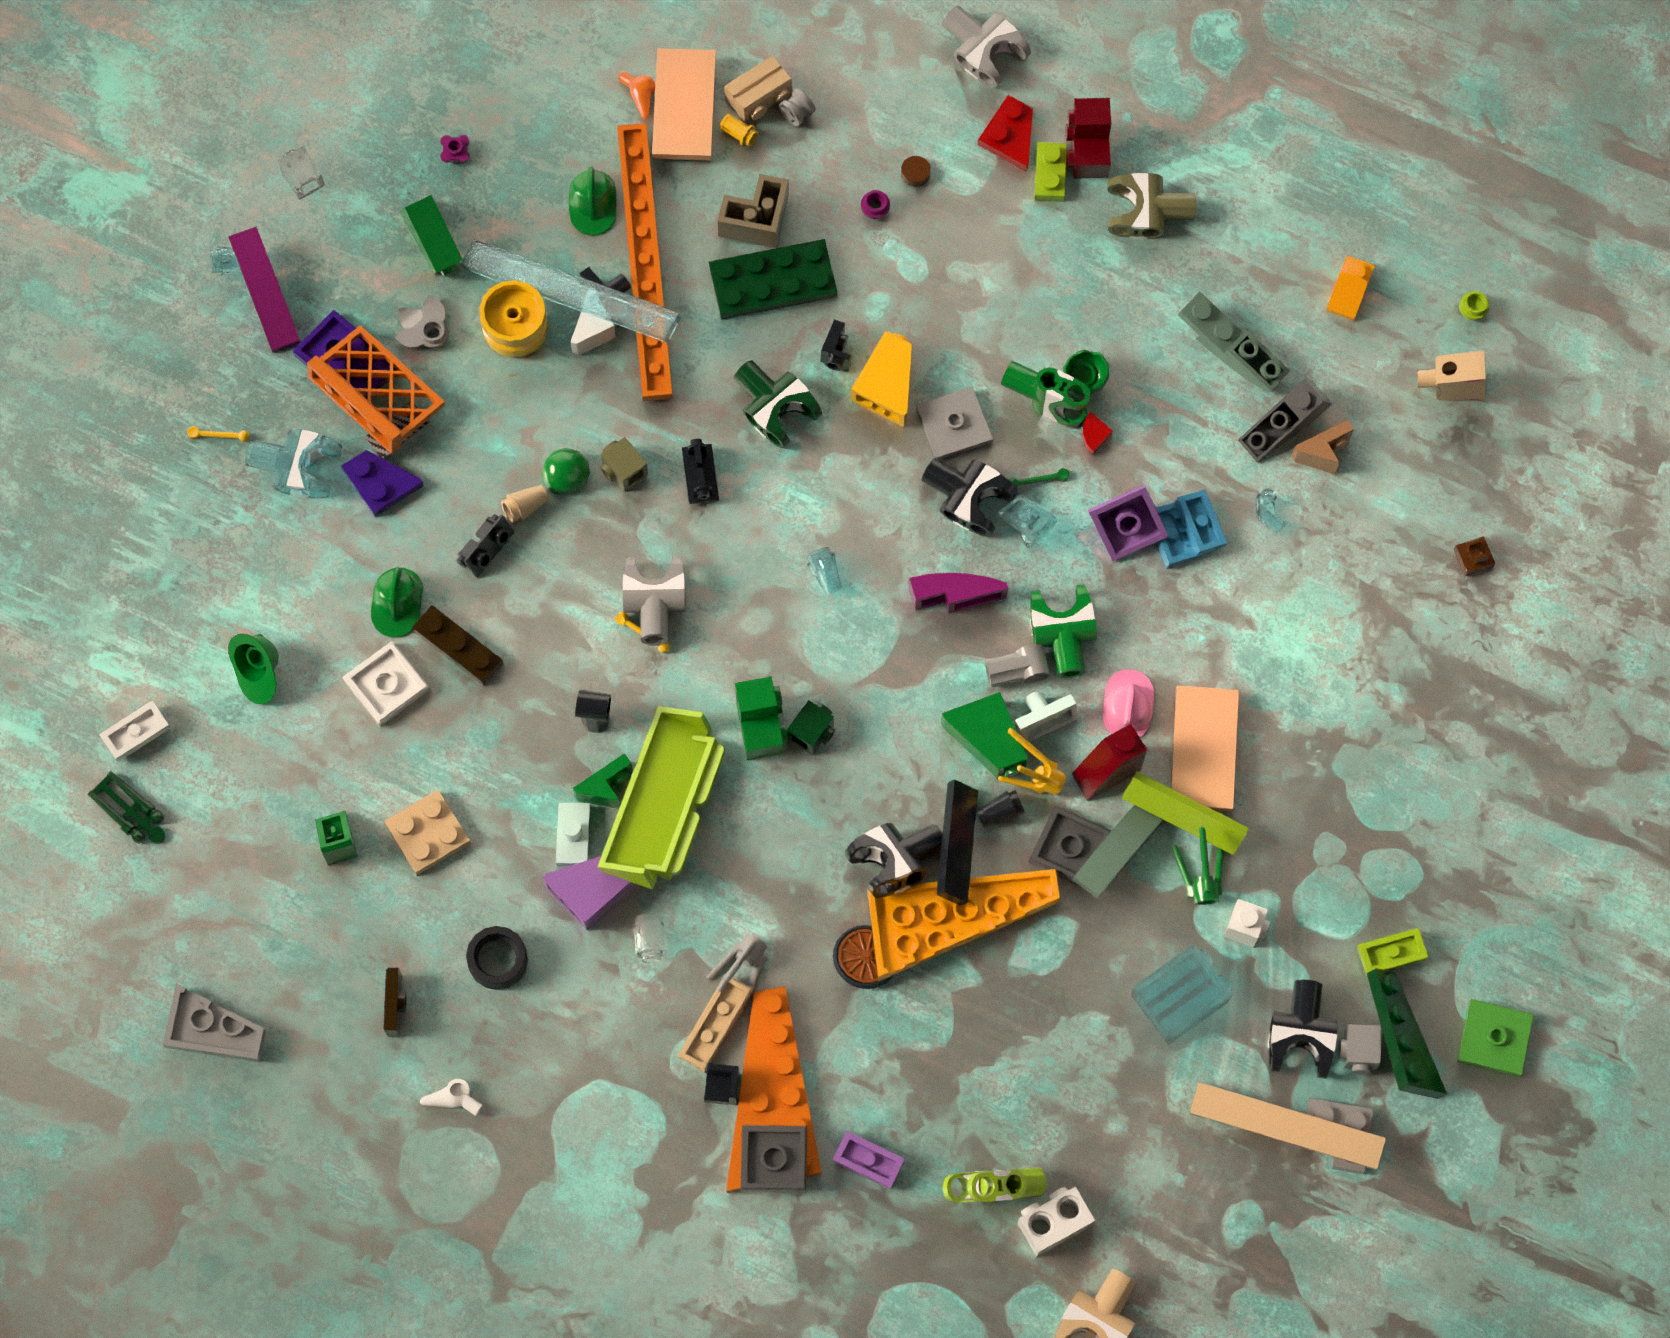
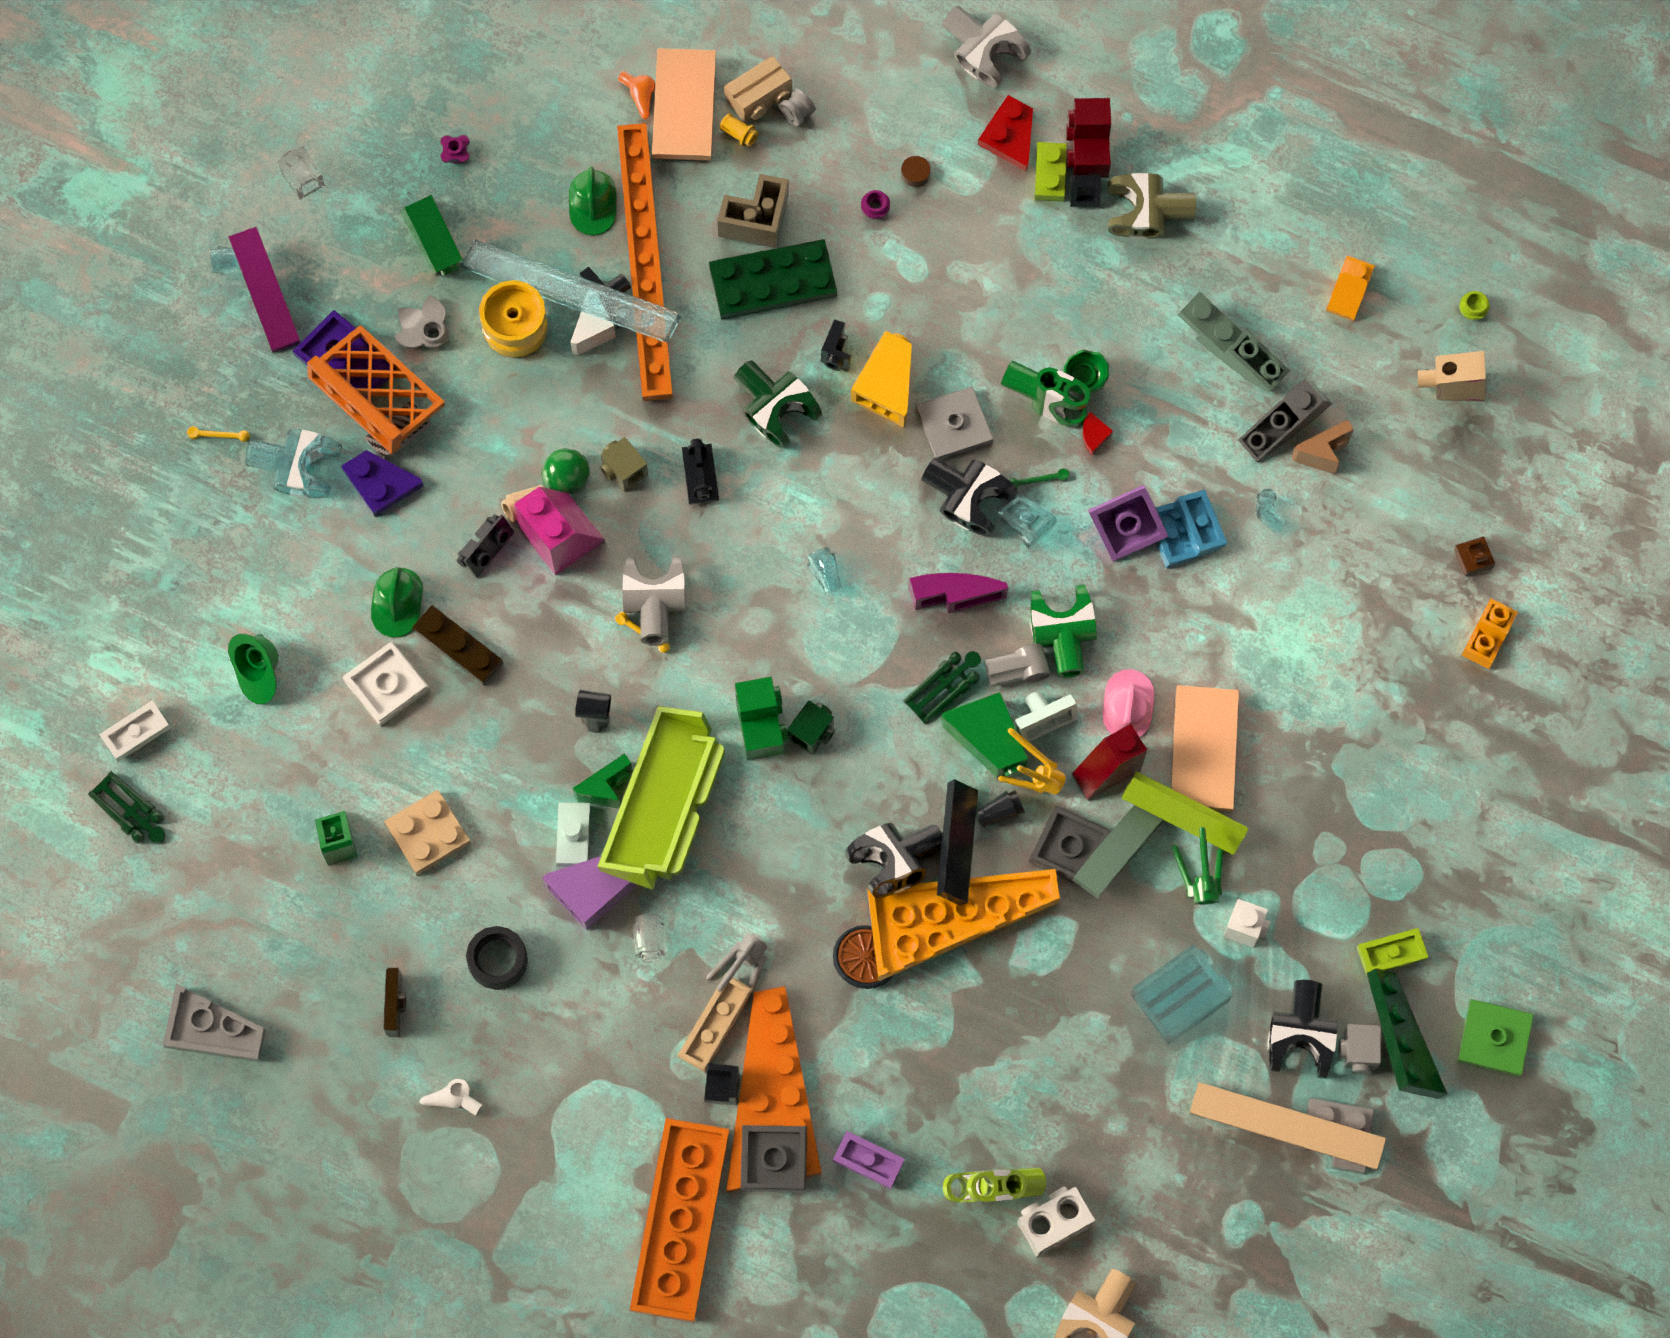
none -> dark pink slope [514,486,605,575]
none -> orange plate [630,1118,730,1323]
none -> dark green piece [903,651,981,724]
none -> black tile [1070,175,1101,207]
none -> light orange slope [1461,598,1518,669]

